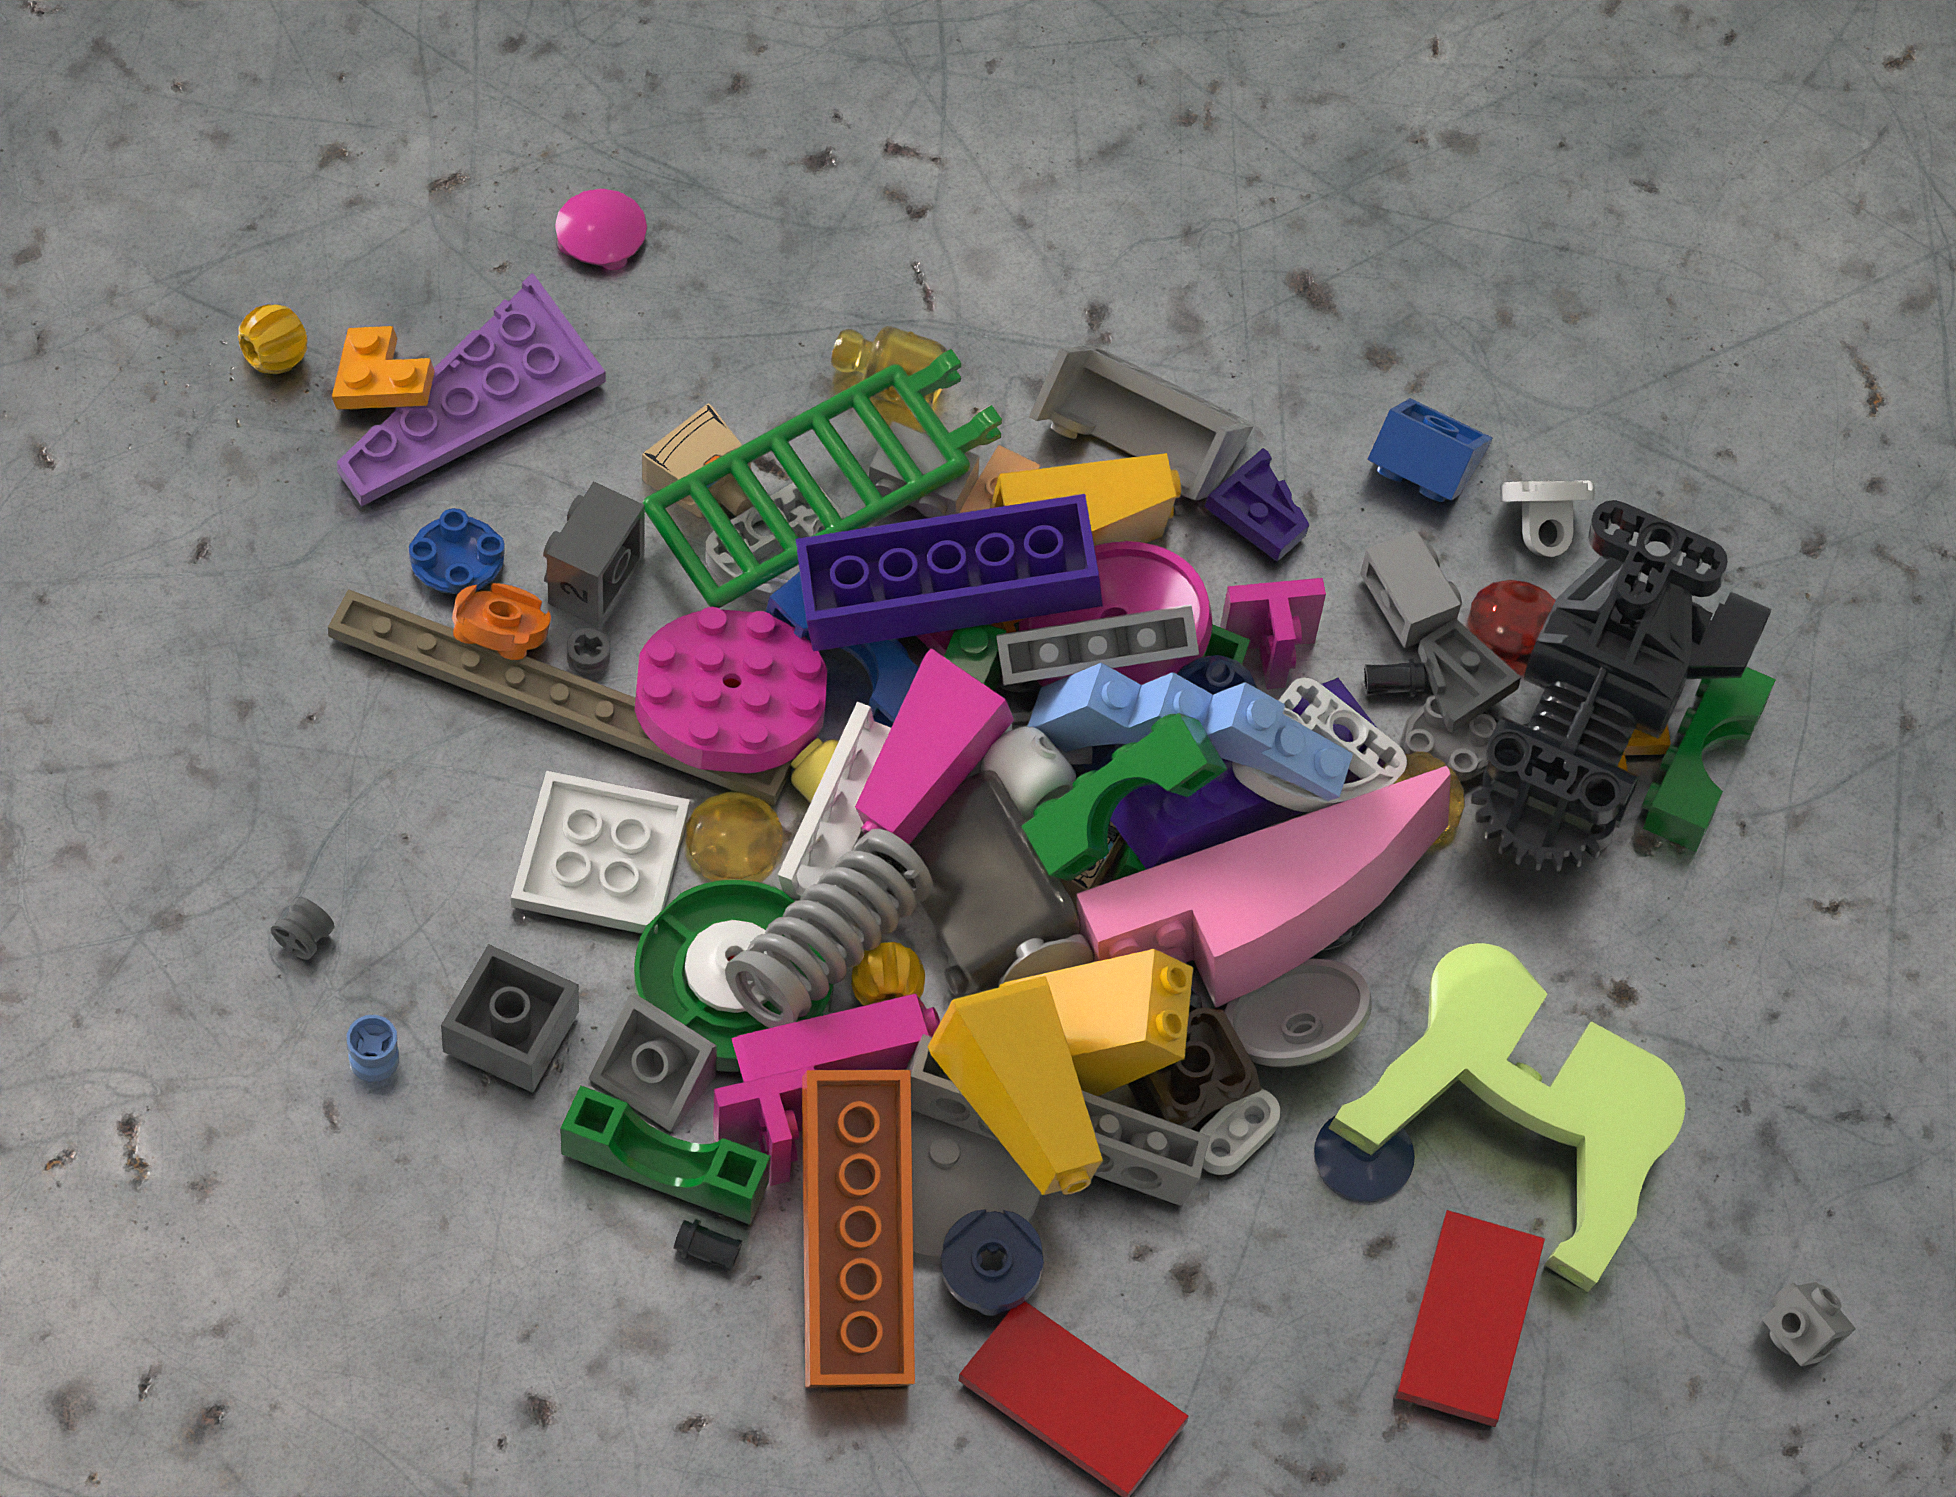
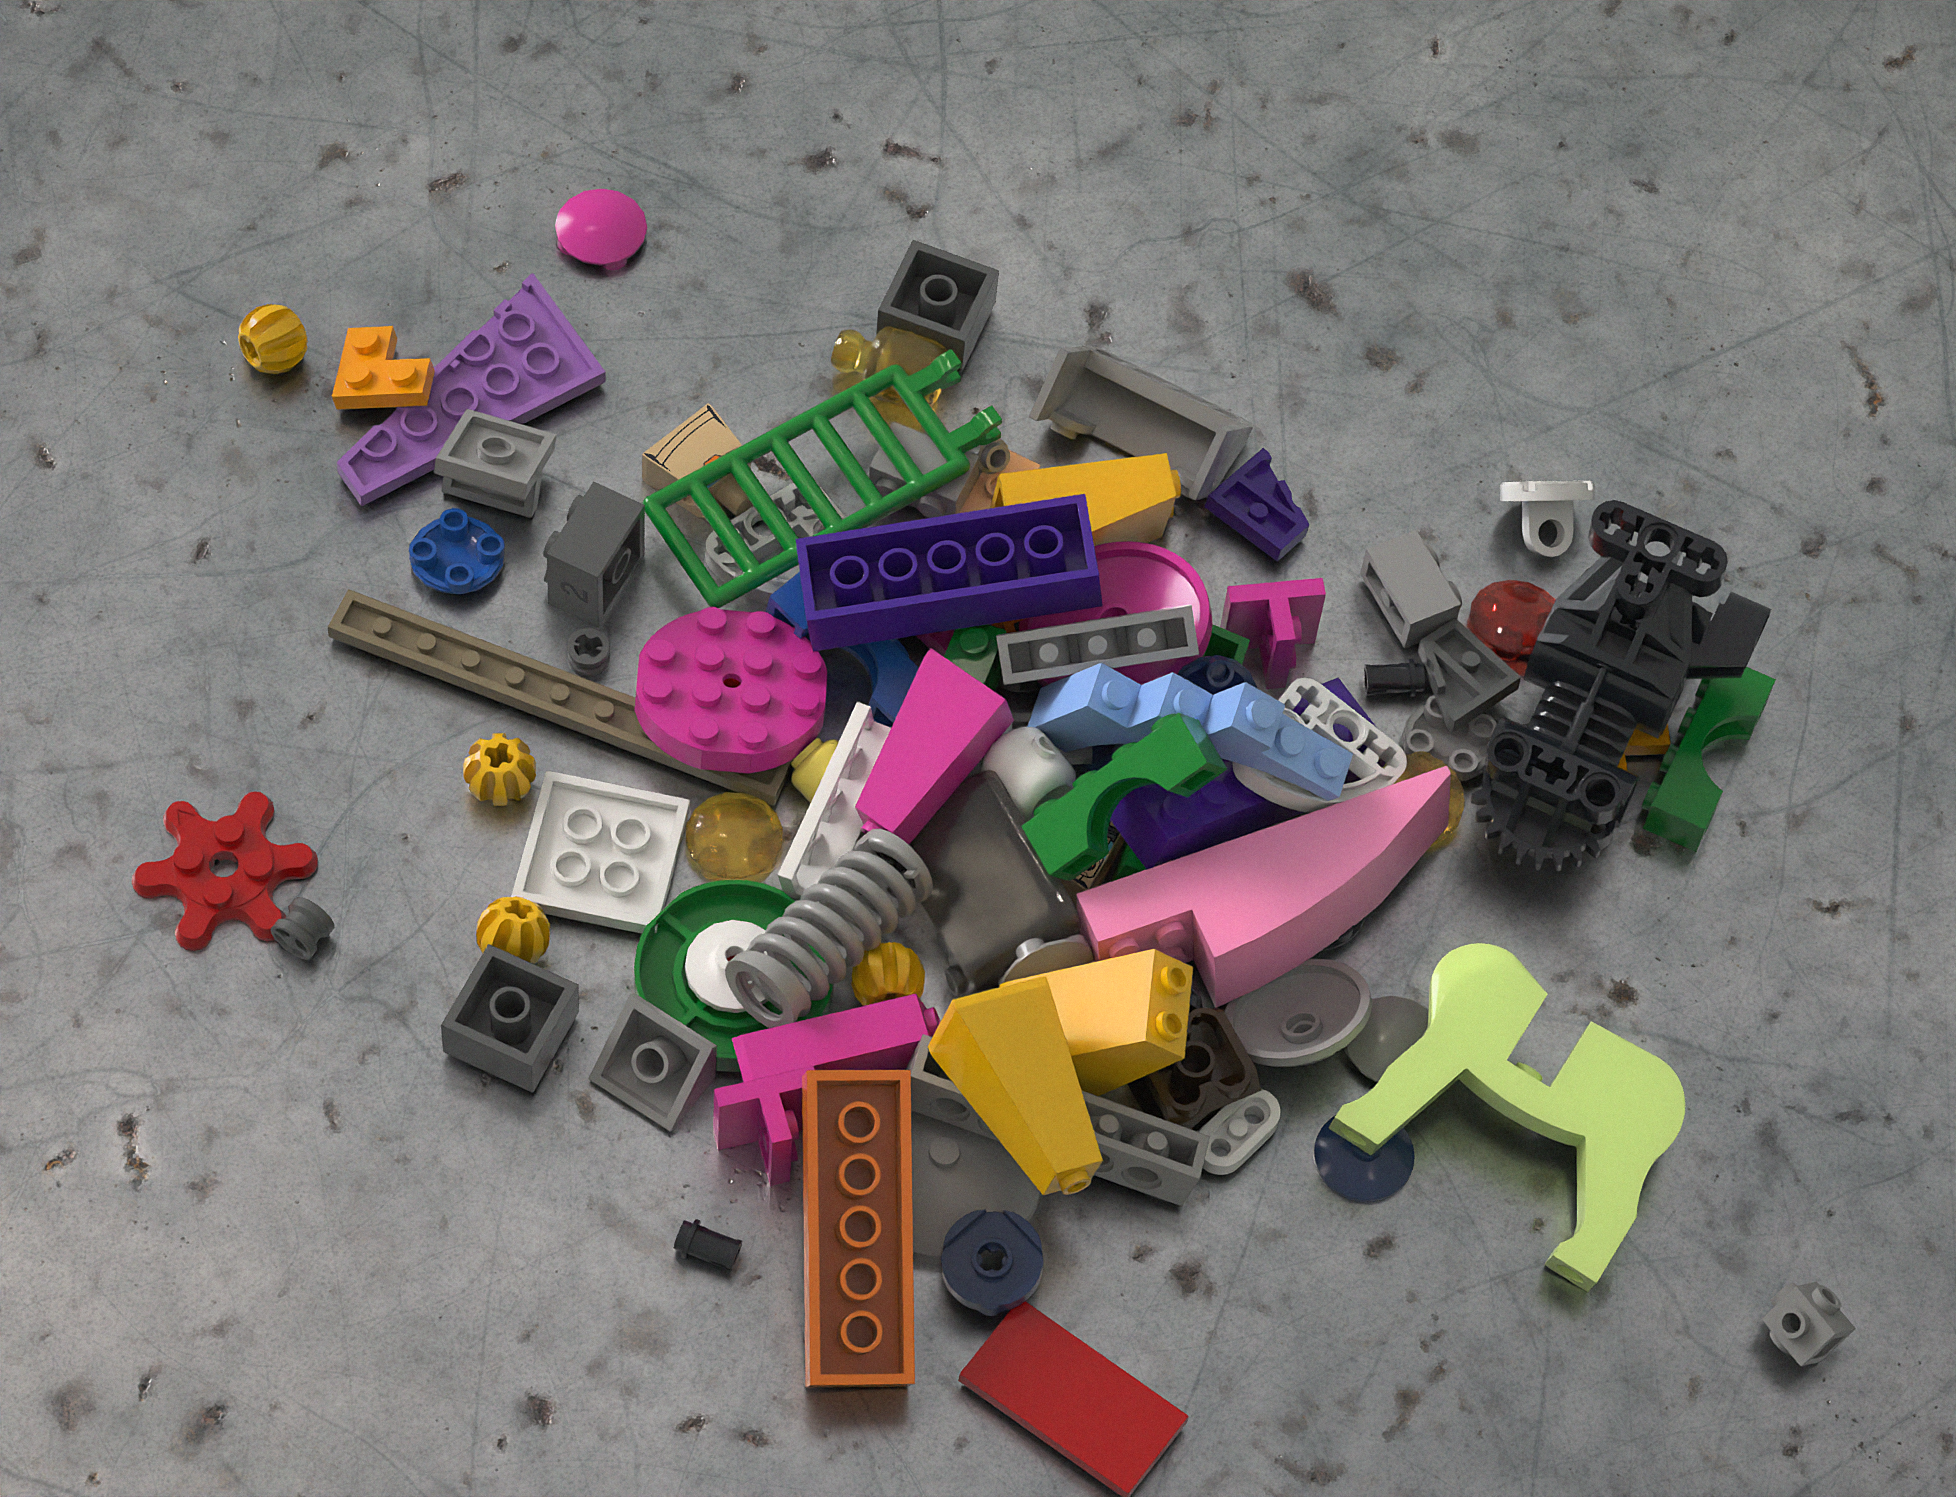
medium blue wheel [347,1015,399,1082] -> none
orange plate [452,583,551,660] -> none
green arch [560,1085,771,1224] -> none
blue slope [1367,398,1493,502] -> none
red tile [1396,1210,1545,1427] -> none
none -> red plate [132,791,318,951]
none -> light grey bracket [434,409,557,518]
none -> yellow piece [463,733,536,806]
none -> yellow piece [476,896,550,964]
none -> dark grey brick [876,240,999,372]
none -> light grey pin [968,439,1010,474]
none -> light grey dish [1344,996,1429,1083]

